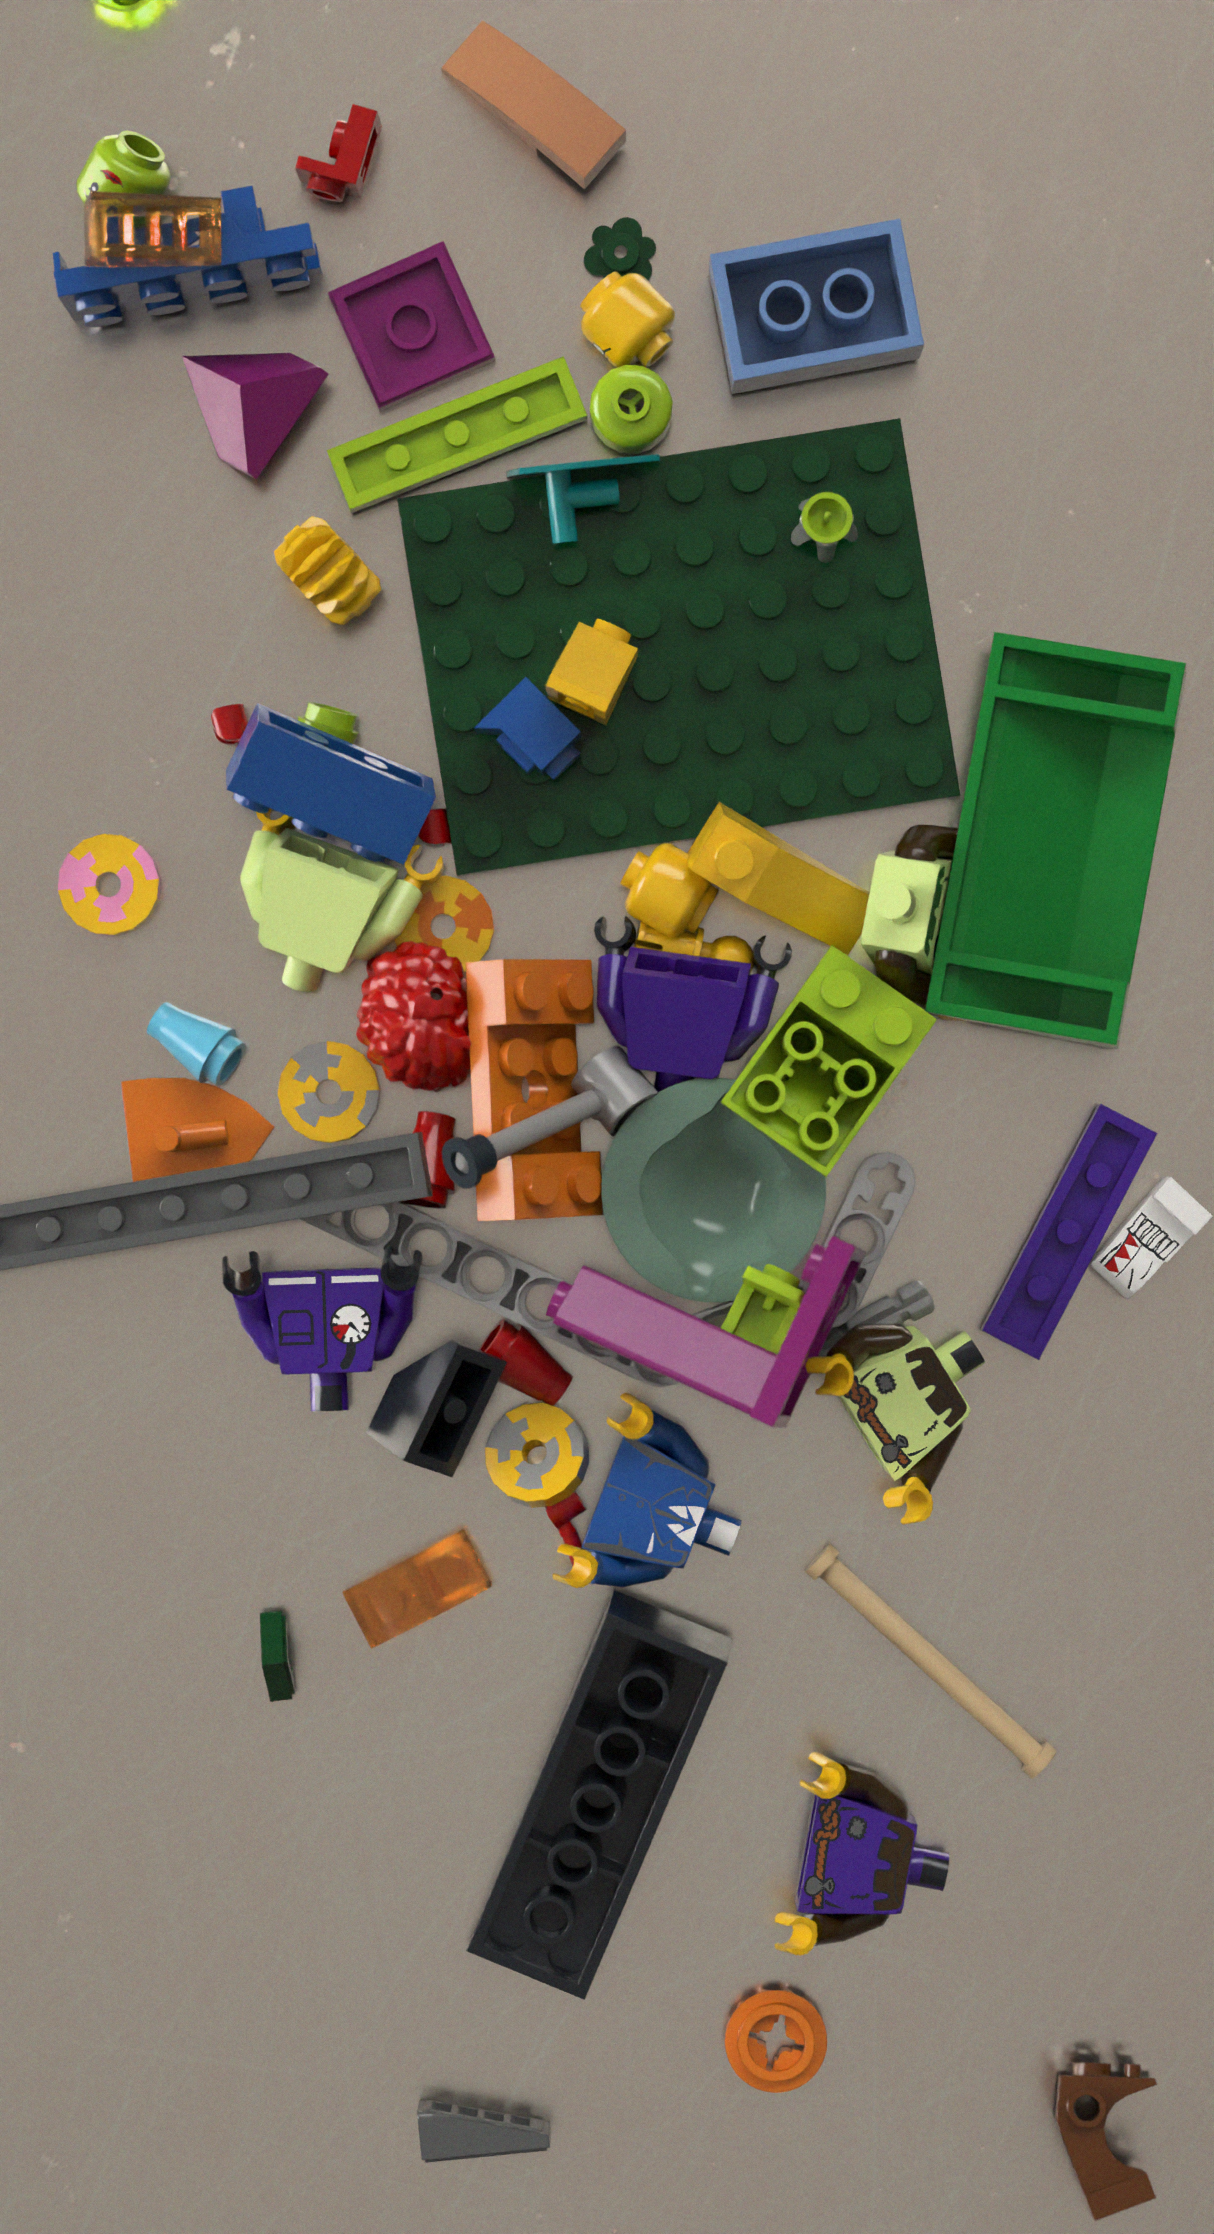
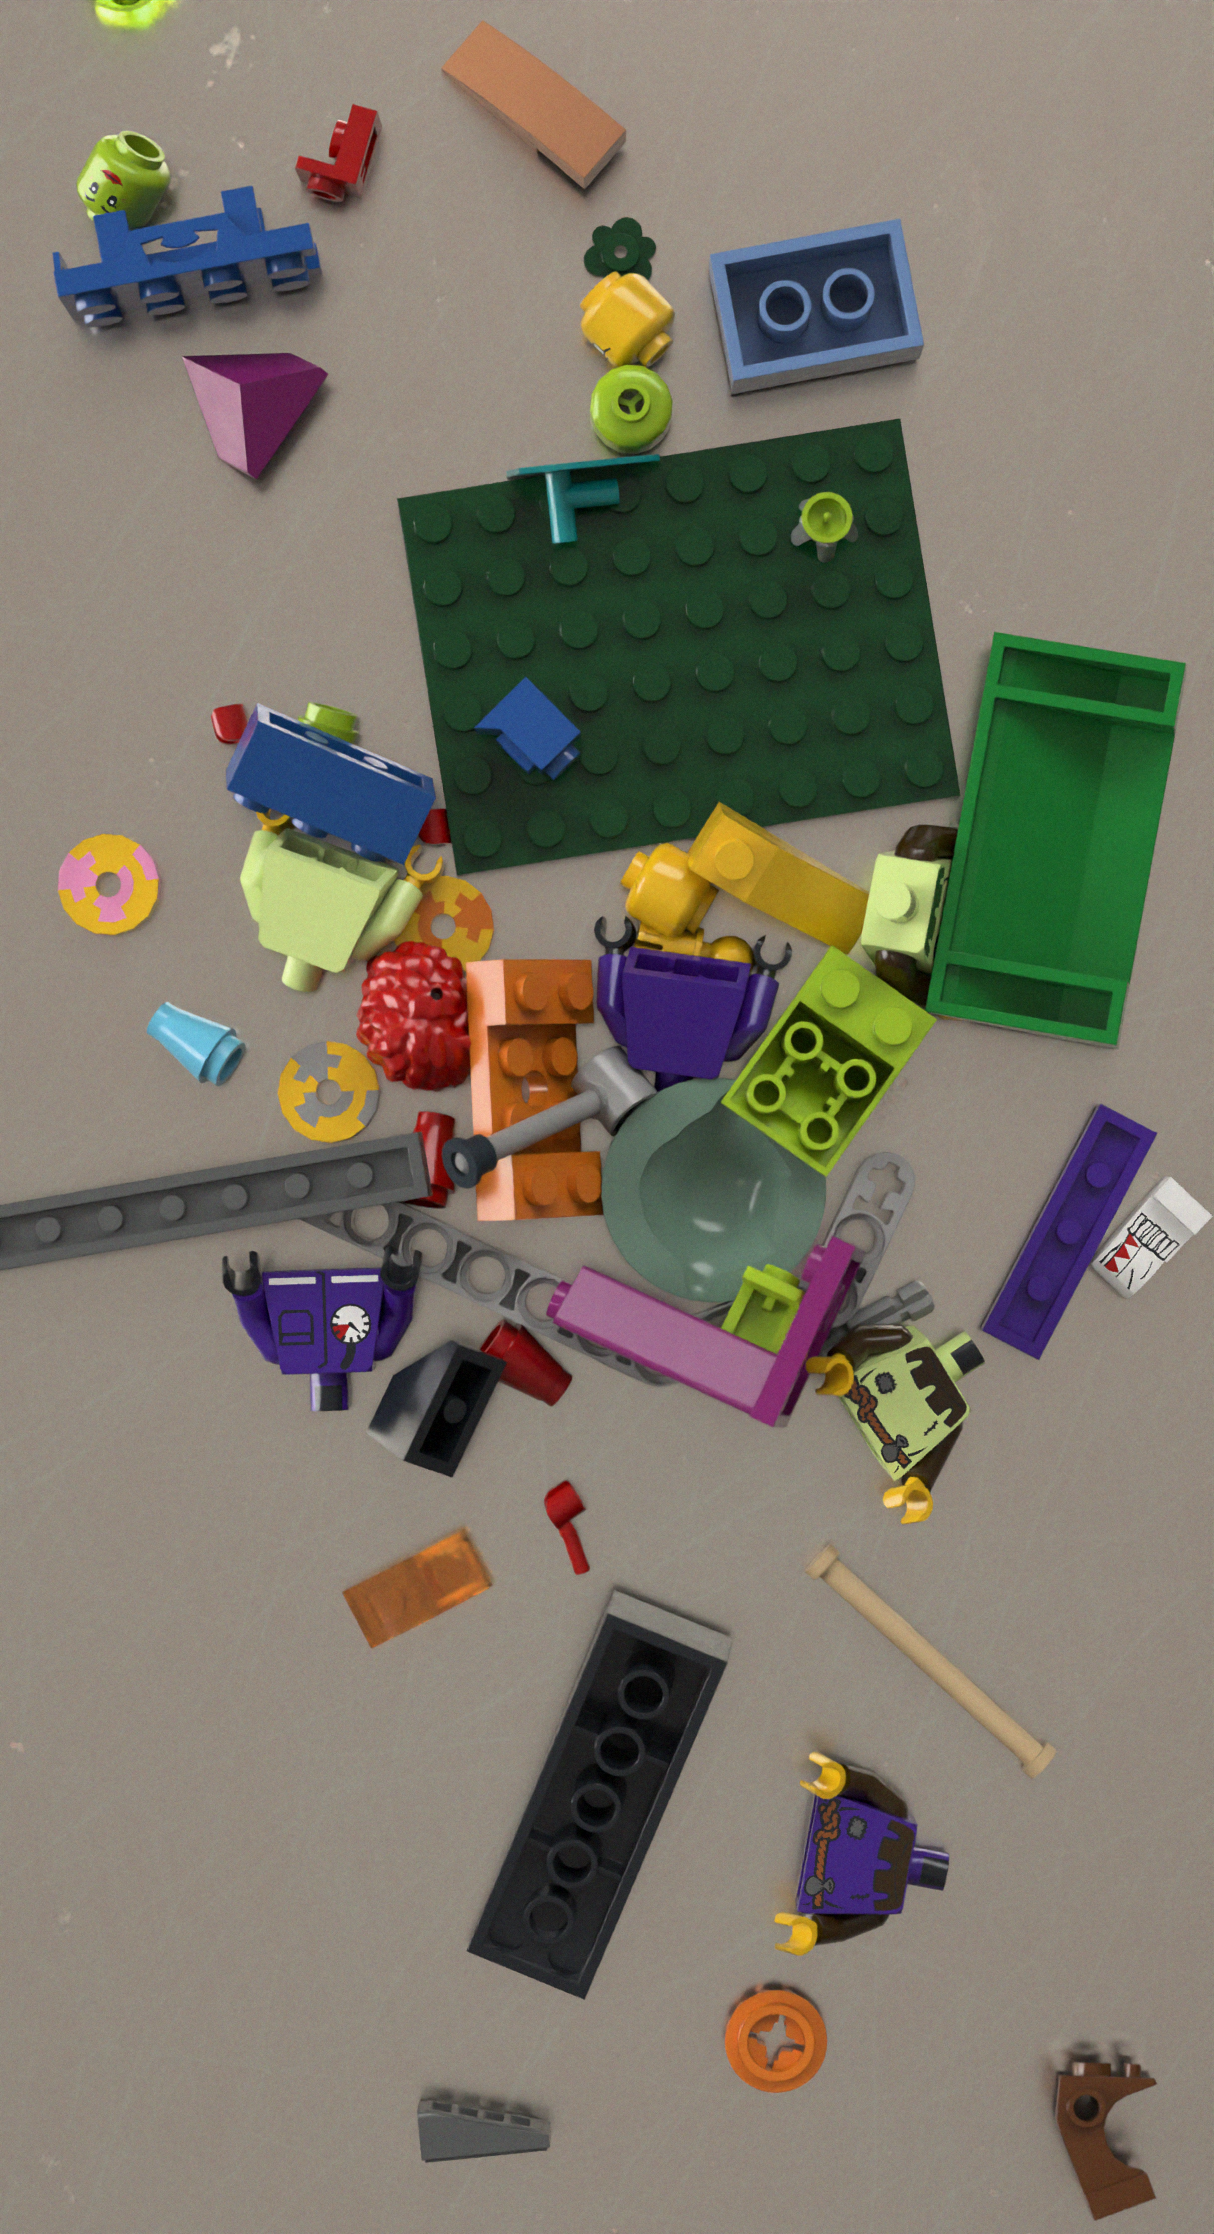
clear orange slope [84,191,222,267] -> none
orange shield [121,1078,275,1182] -> none
dark green tile [260,1610,295,1702] -> none
yellow gear [274,516,381,625] -> none
lime plate [326,356,588,513] -> none
magenta tile [327,241,496,412] -> none
yellow piece [485,1403,589,1508] -> none
yellow slope [546,619,638,725] -> none
blue torso [552,1393,742,1588] -> none

